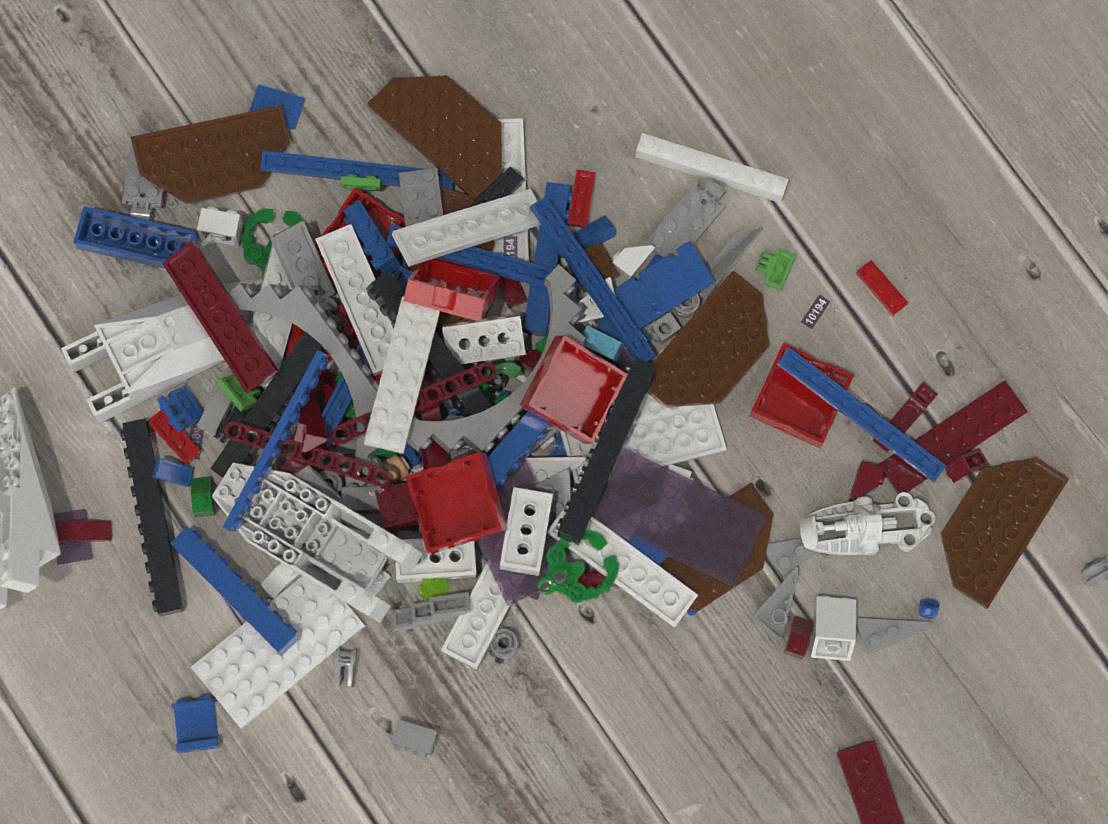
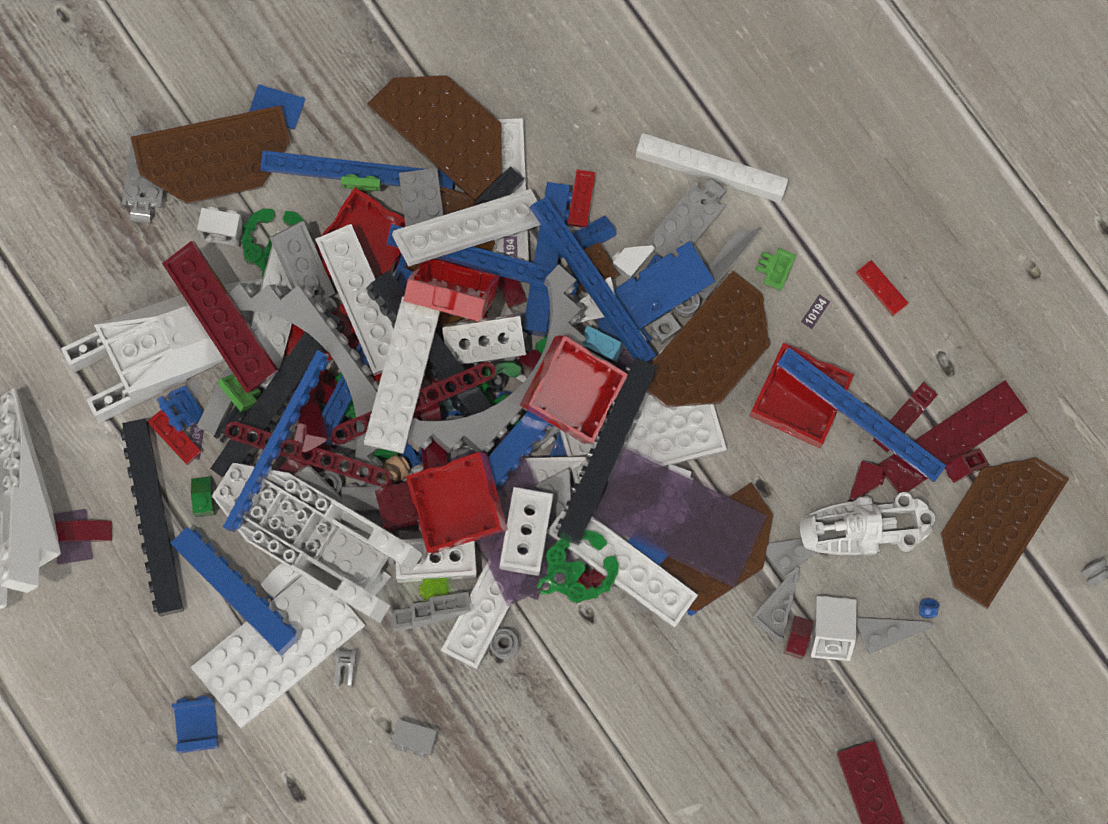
blue brick [73,206,199,269] -> none
blue tile [152,458,194,487] -> none
blue brick [343,200,401,274] -> none

